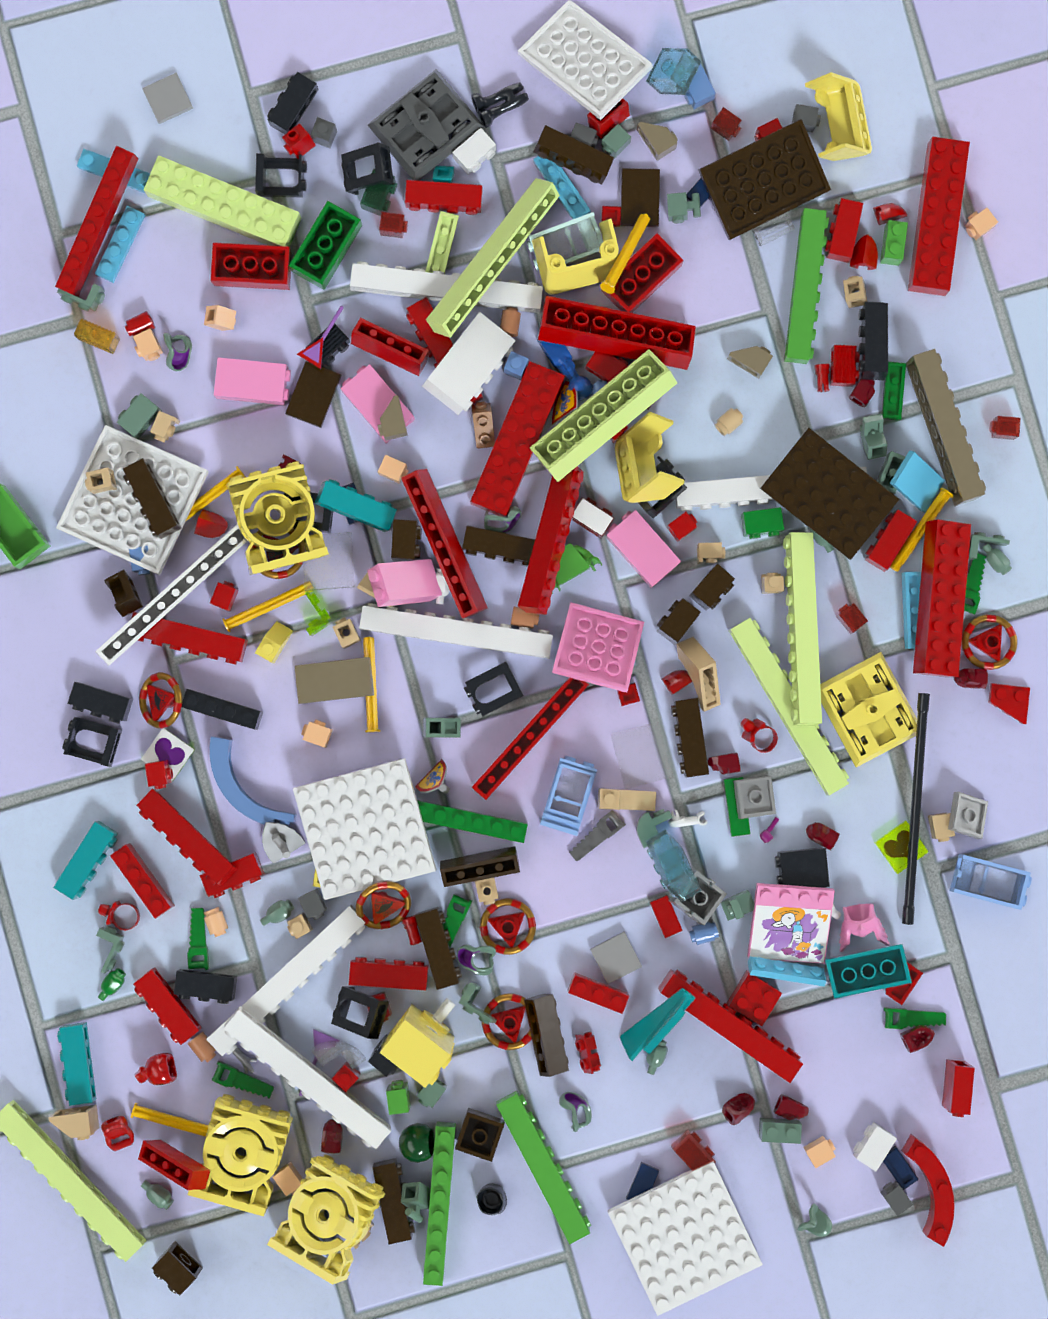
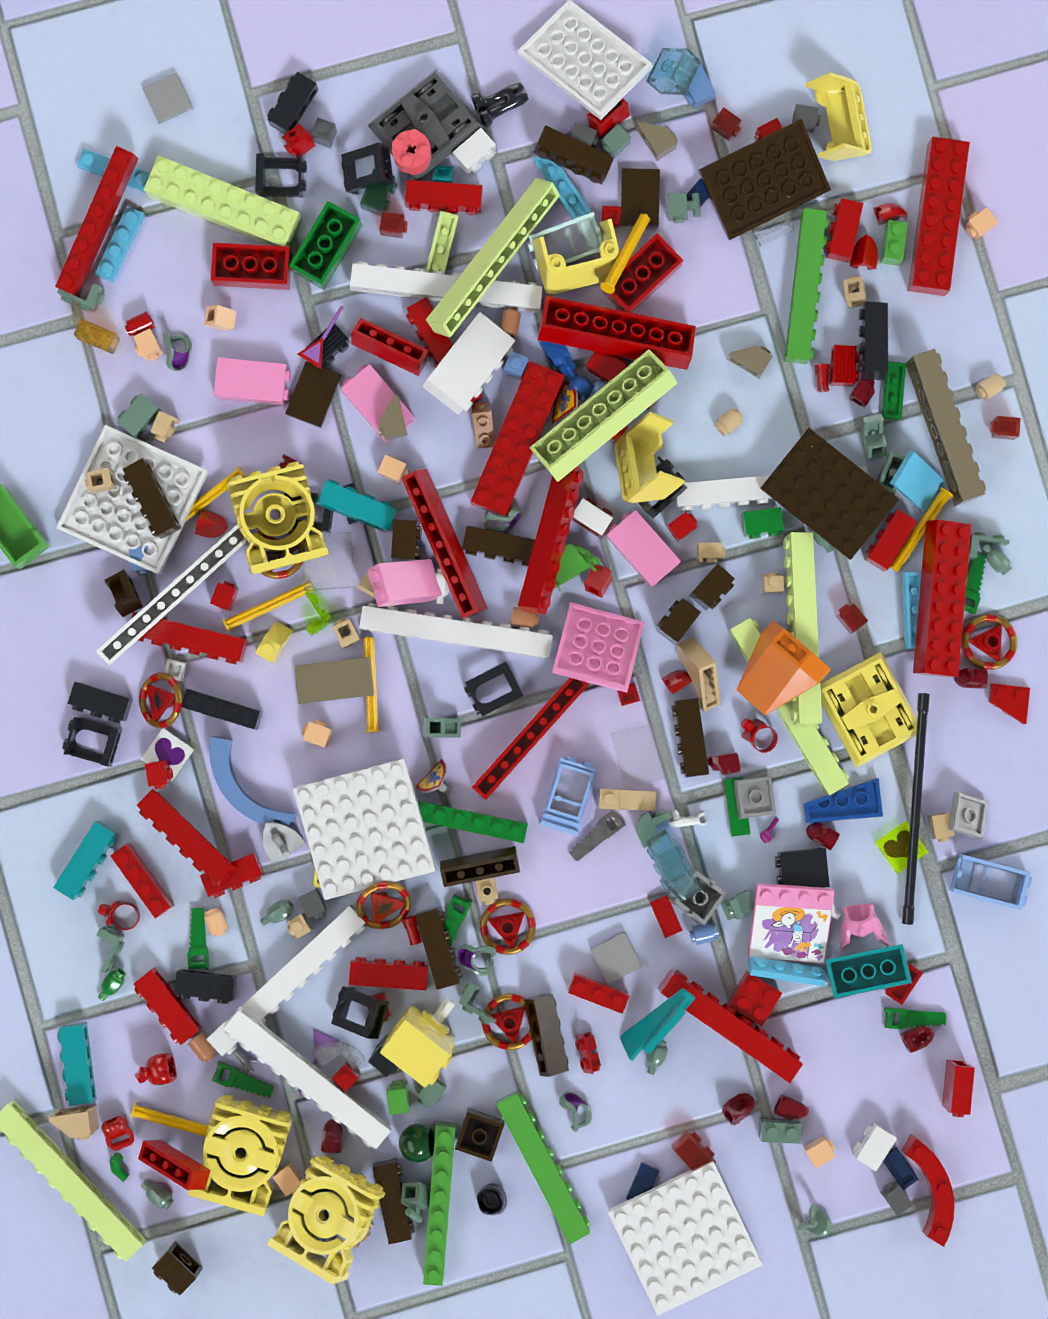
none -> green arm [109,1153,130,1182]
none -> white tile [164,659,187,682]
none -> coral brick [392,129,432,175]
none -> red brick [584,564,613,598]
none -> orange wedge [736,620,831,715]
none -> blue wing [803,778,883,823]
none -> tan brick [976,374,1006,400]

